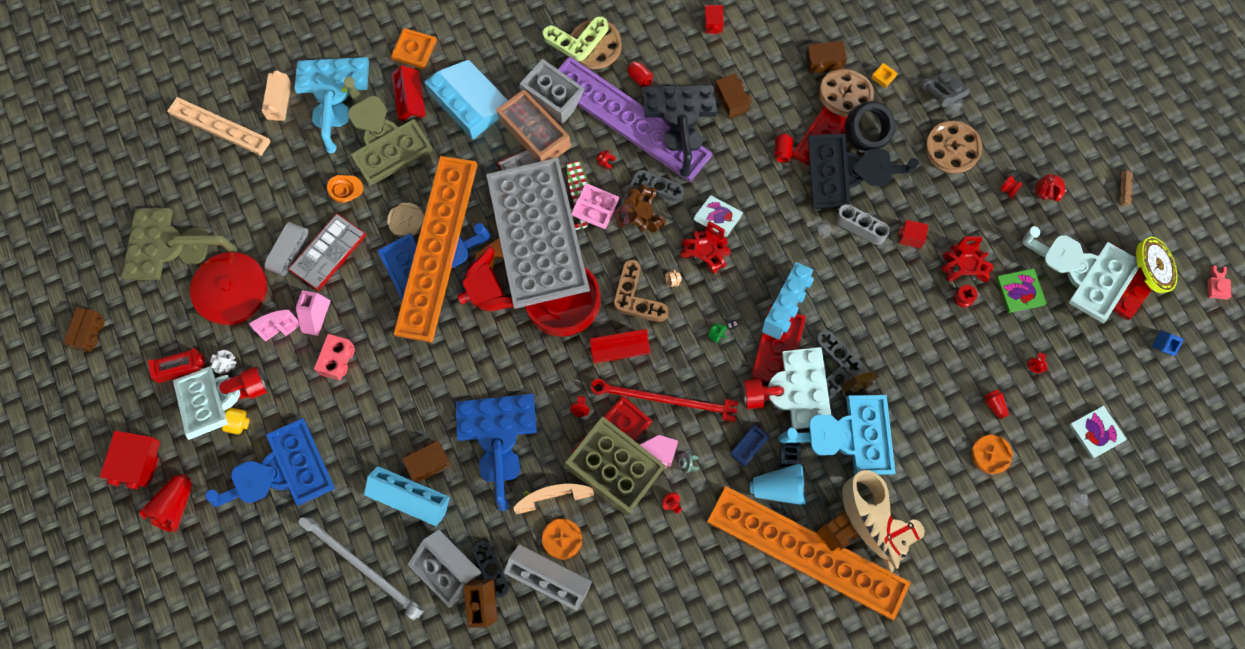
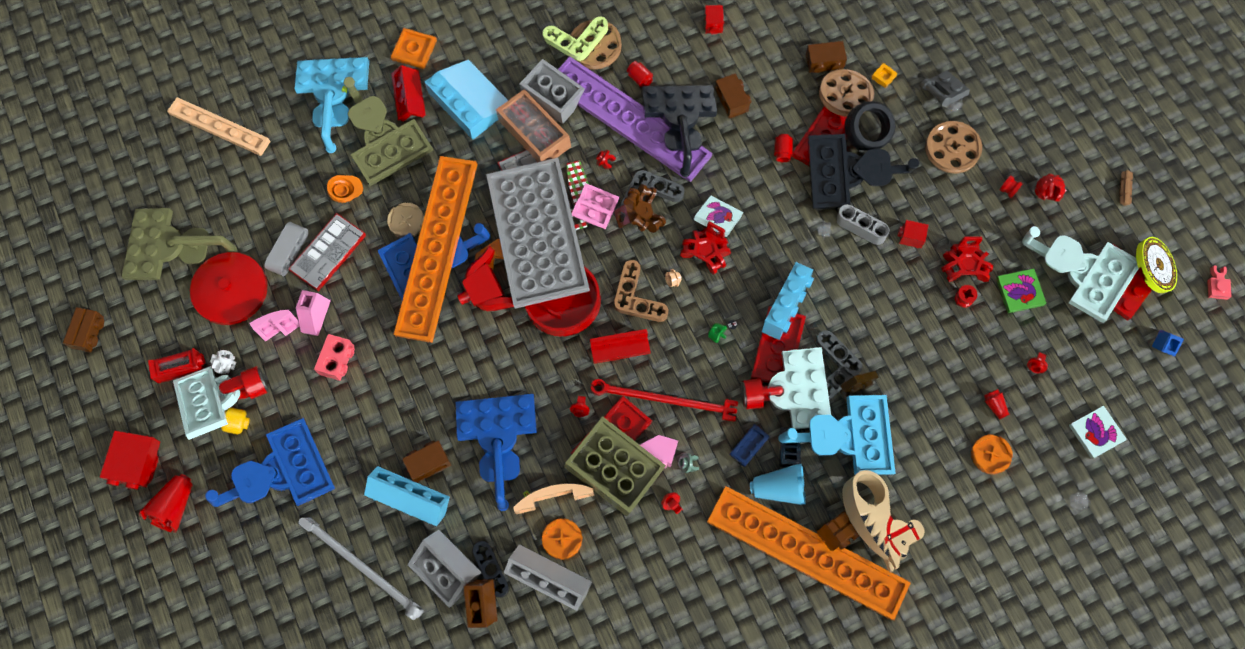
light nougat brick [262,71,291,121] -> none

